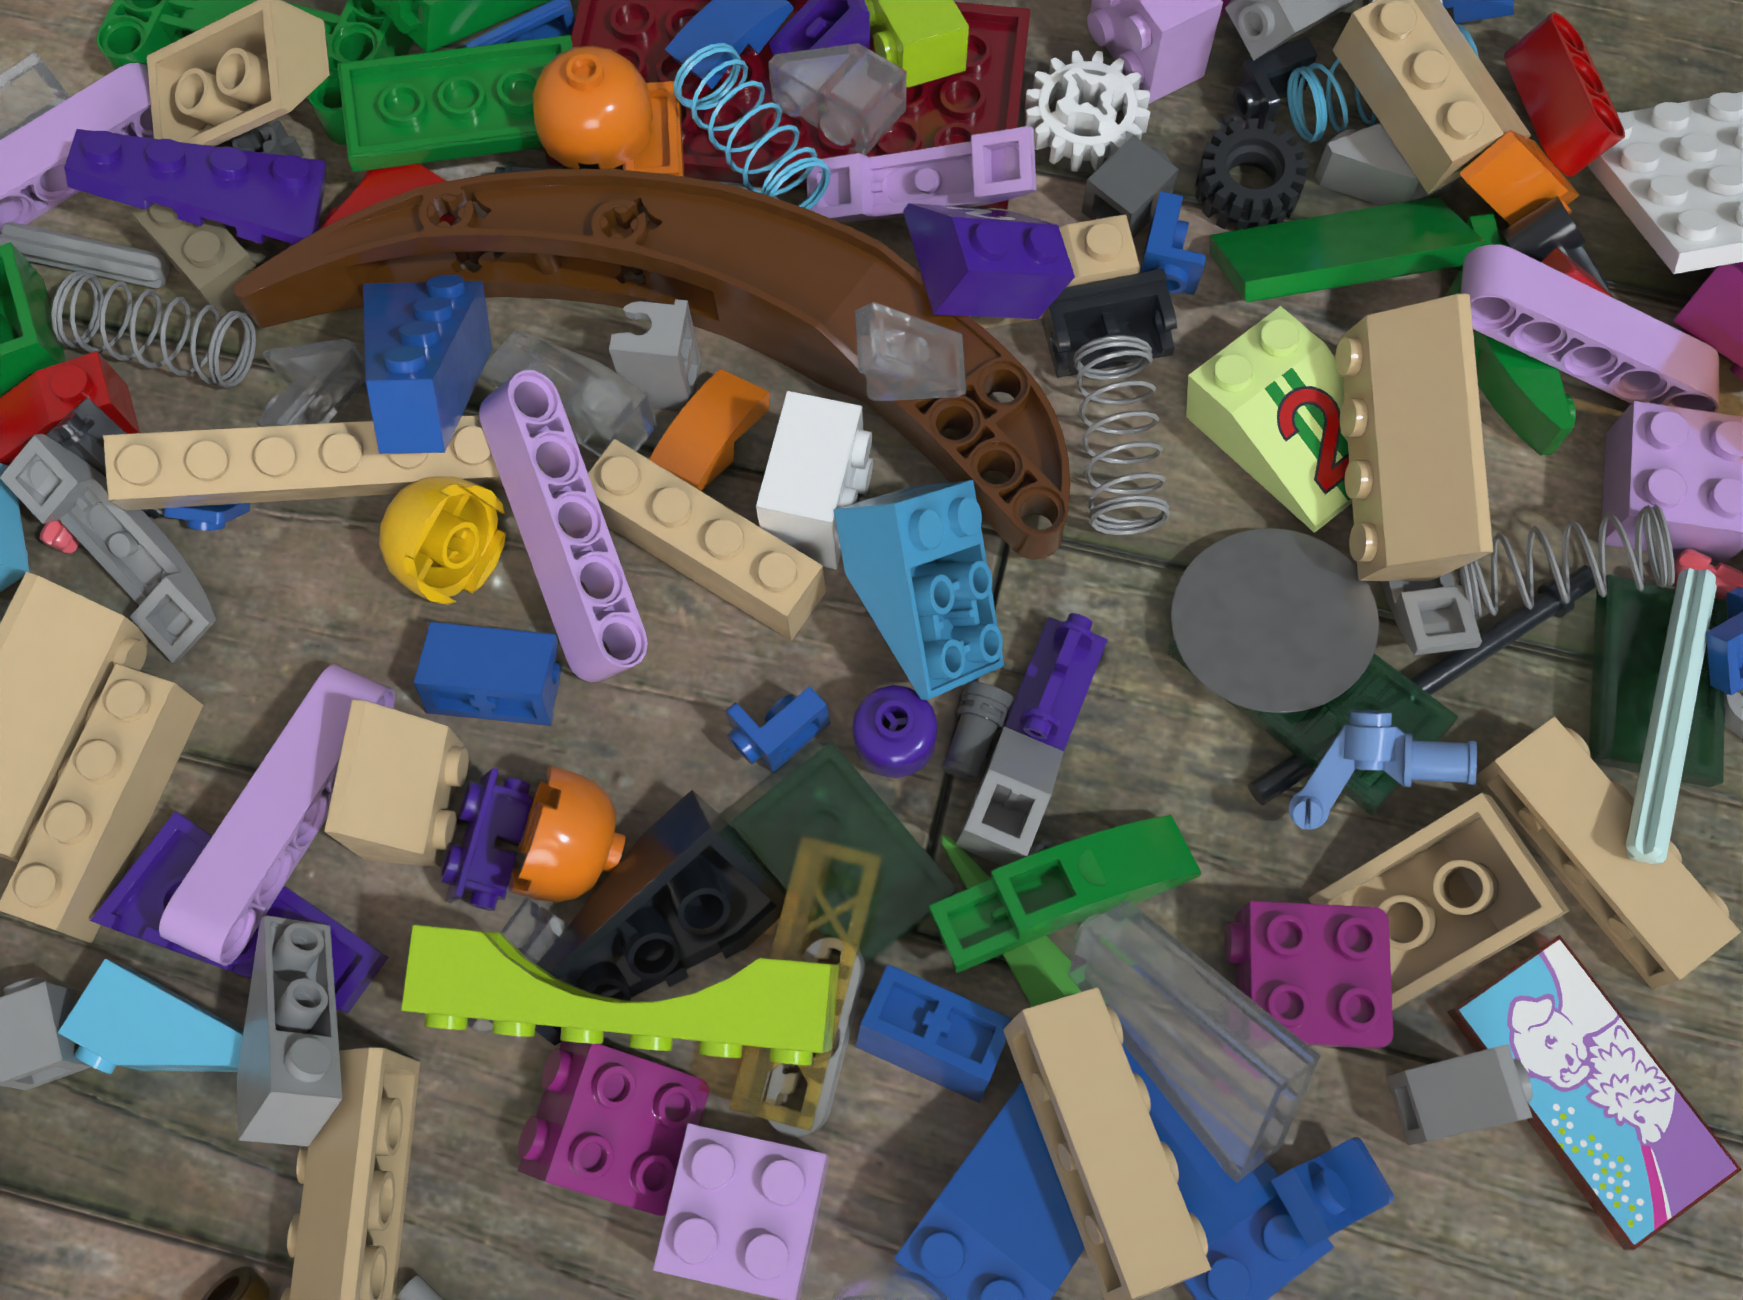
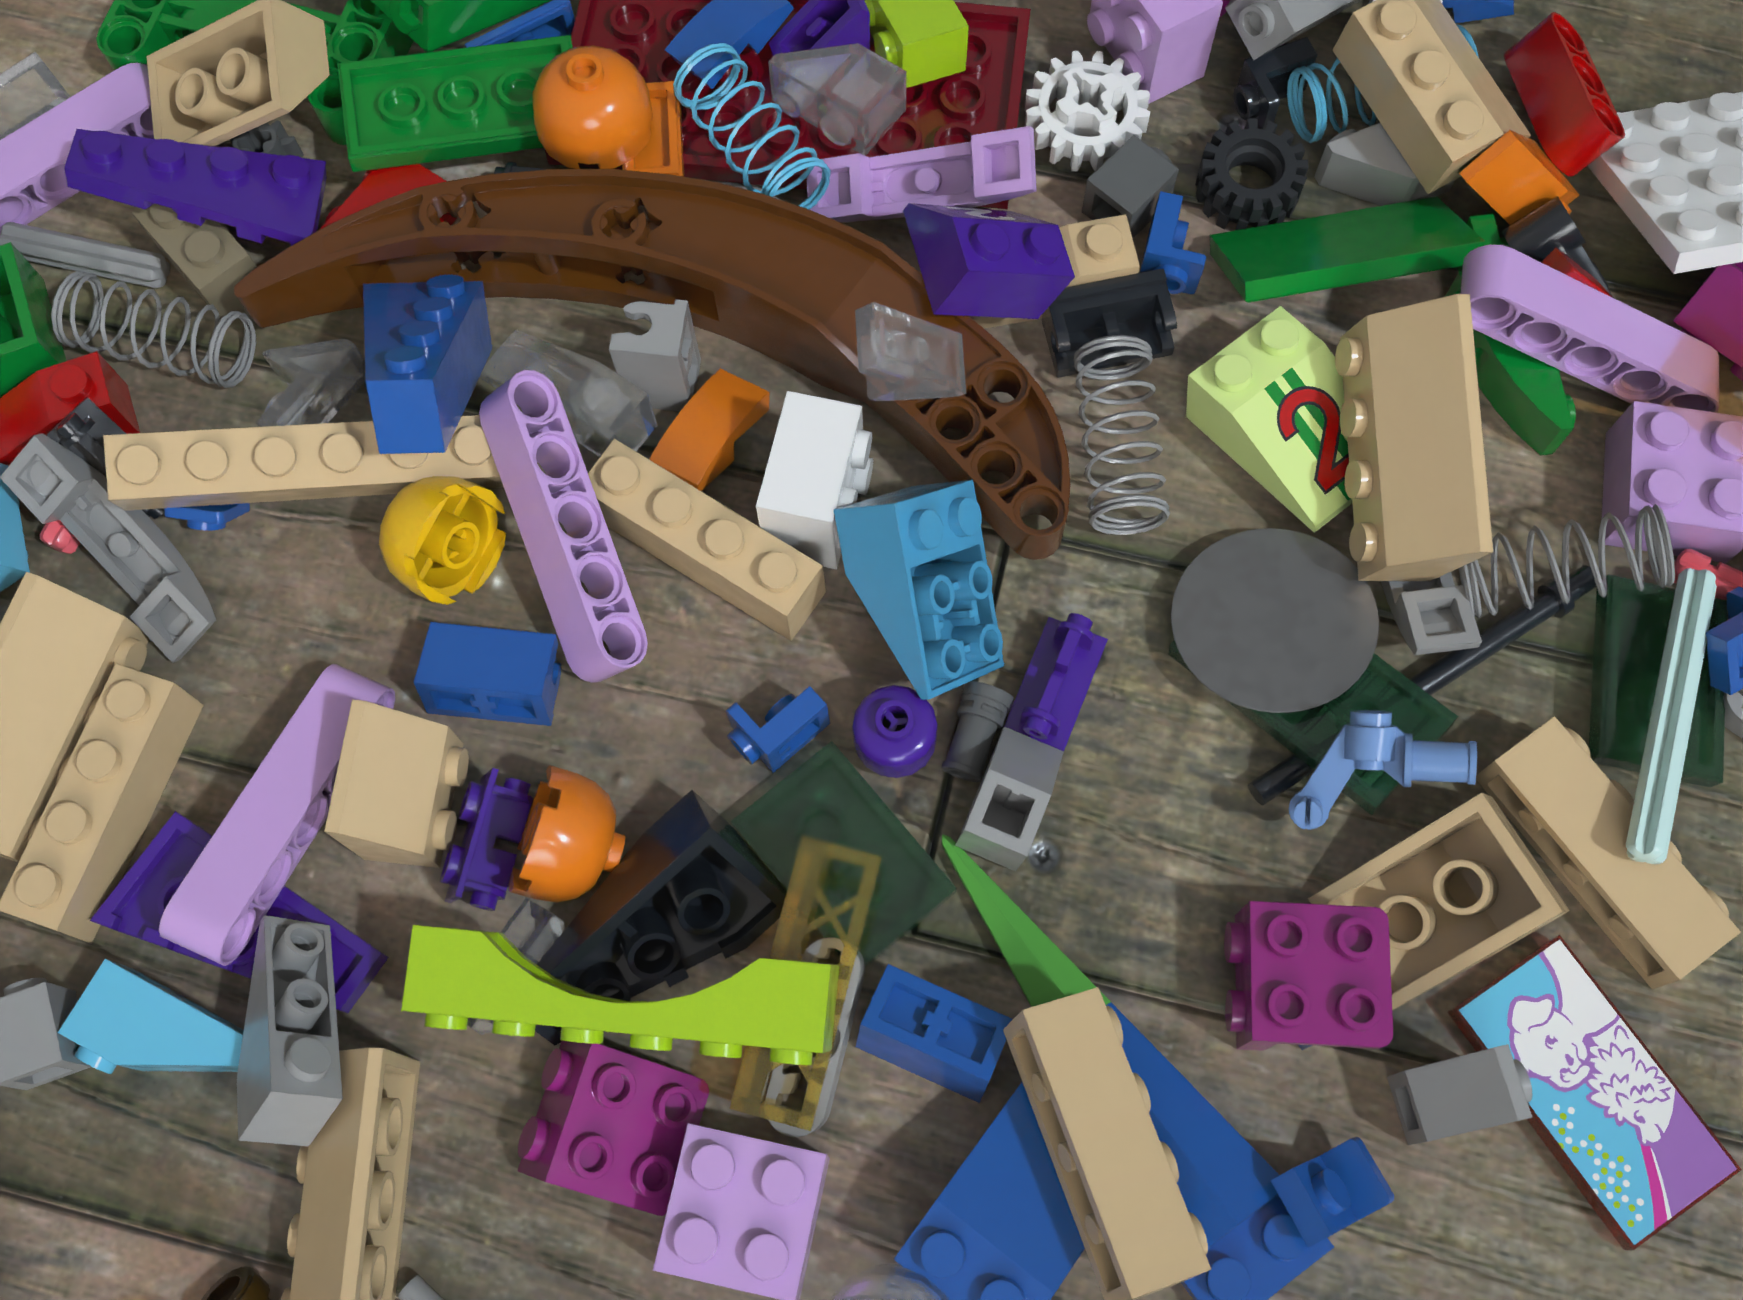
green slope [929,815,1201,973] -> none
clear slope [1068,900,1321,1183] -> none

